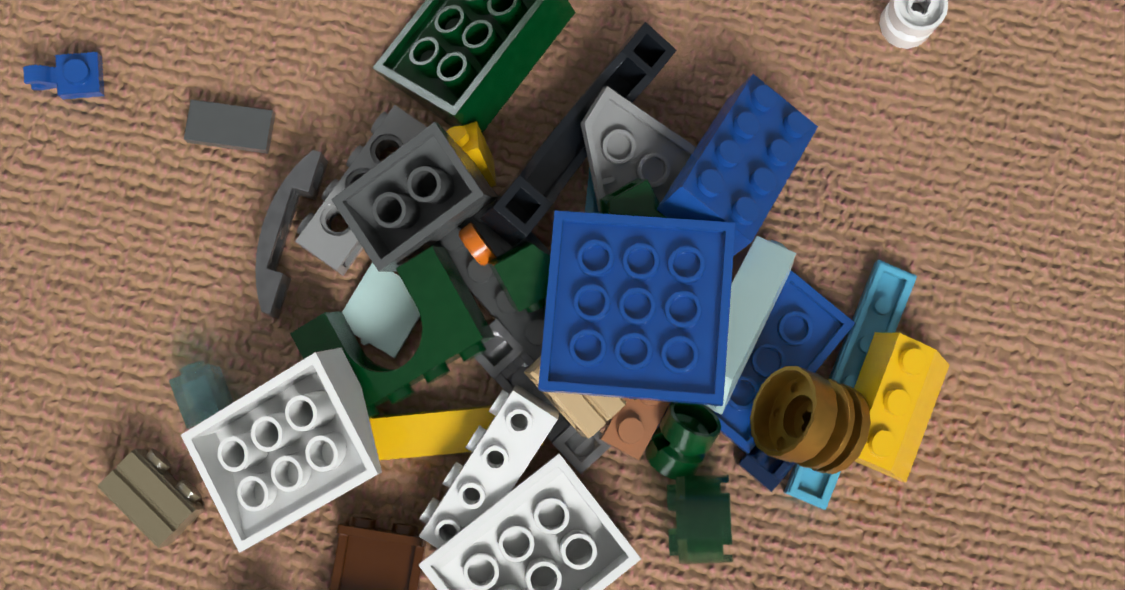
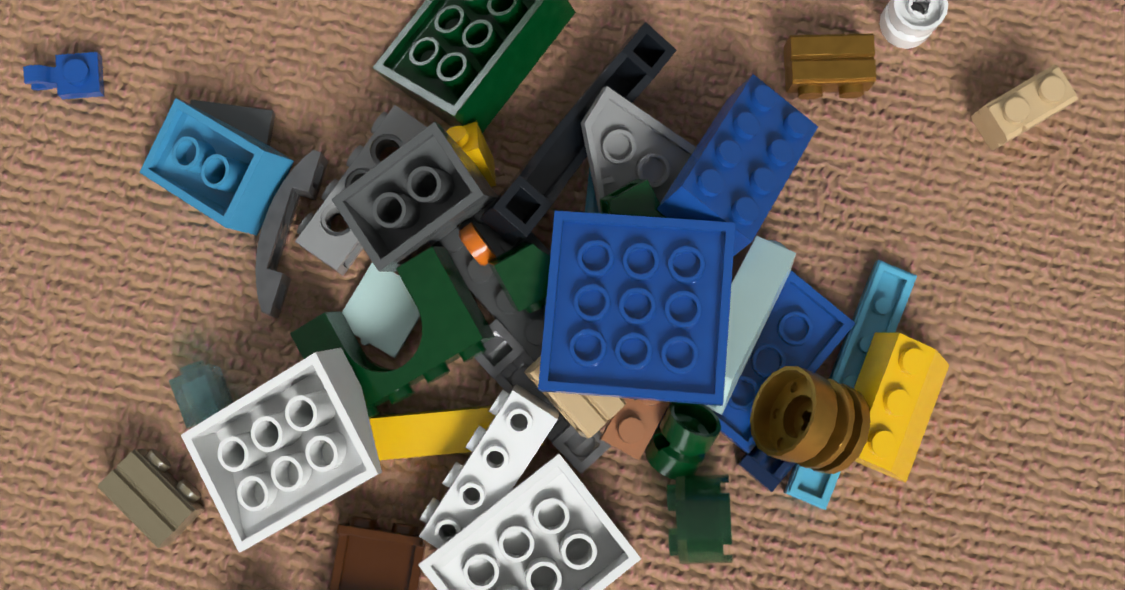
none -> dark azure slope [139,98,294,235]
none -> pearl gold brick [783,33,876,100]
none -> tan brick [971,64,1078,151]

